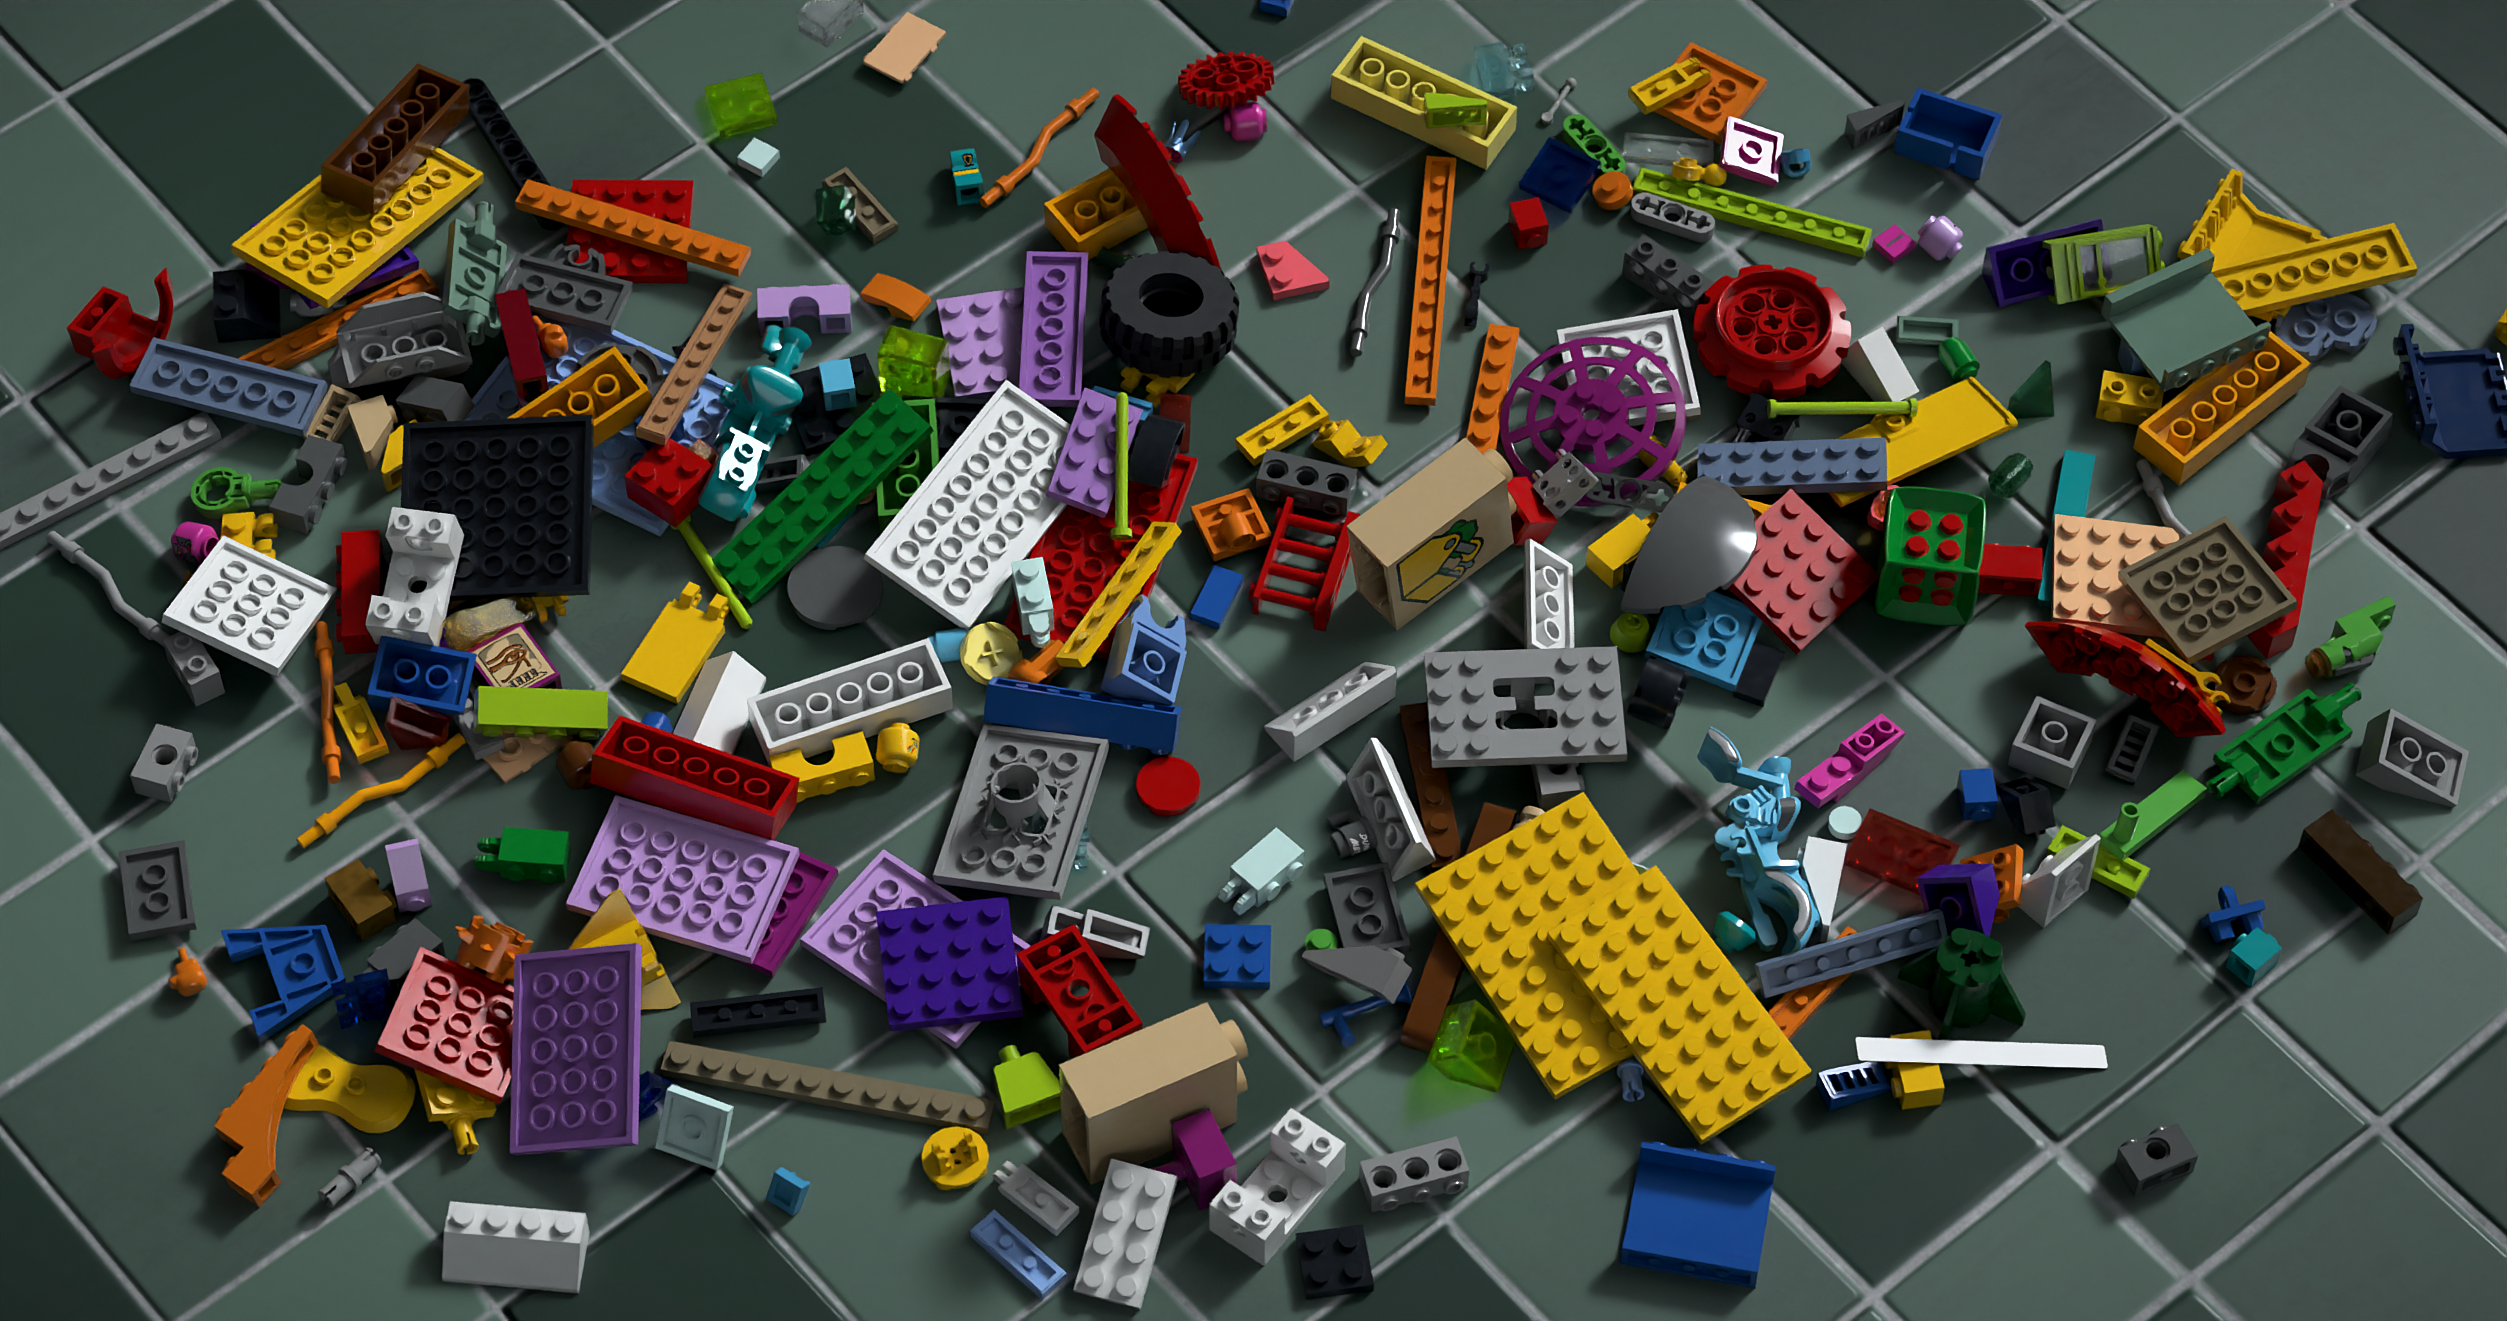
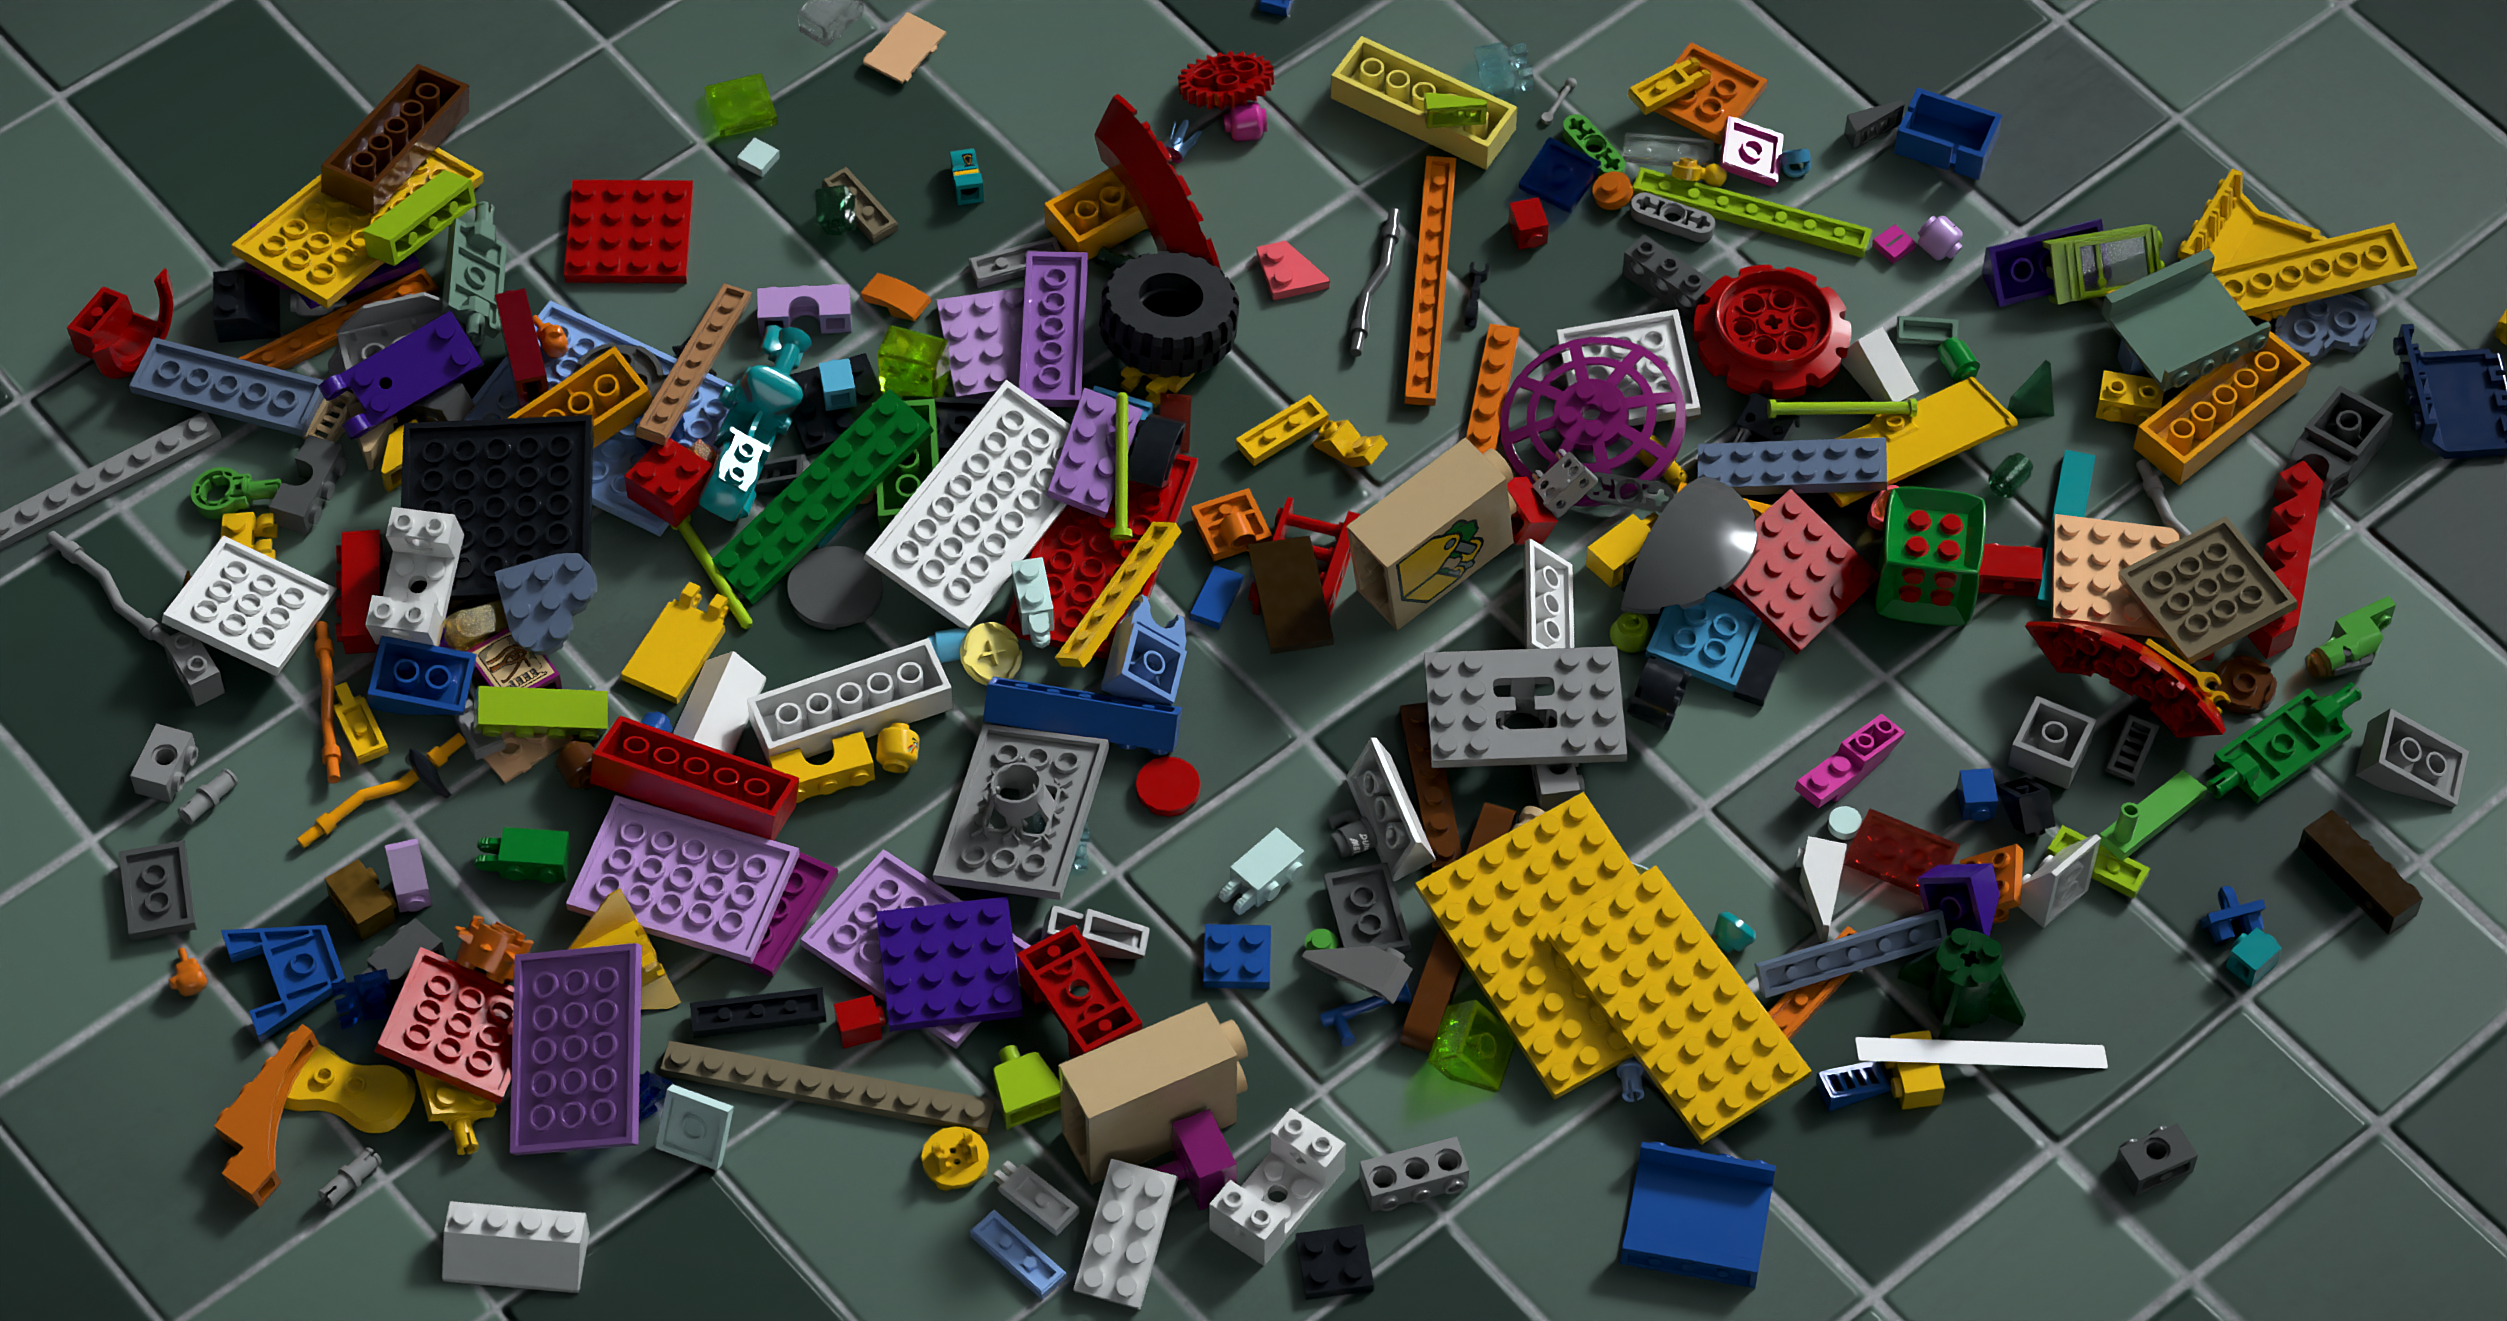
dark pink head [171,521,219,565] -> none
clear red slope [384,695,452,750] -> none
black beam [463,78,564,231] -> none
dark grey plate [495,243,633,334] -> none
orange plate [515,179,751,277] -> none
dark azure tile [766,1167,811,1216] -> none
orange bar [979,87,1100,208] -> none
orange piece [1008,639,1065,685] -> none
dark grey brick [1256,449,1357,517] -> none
white slope [1264,662,1397,762] -> none
medium azure piece [1697,726,1820,955] -> none
none -> light grey pin [177,768,239,825]
none -> dark purple hinge [318,310,483,440]
none -> lime brick [362,170,476,266]
none -> black bar [405,748,452,798]
none -> sand blue plate [495,553,597,655]
none -> red brick [833,995,886,1049]
none -> light grey tile [968,236,1062,288]
none -> dark brown tile [1248,535,1334,654]

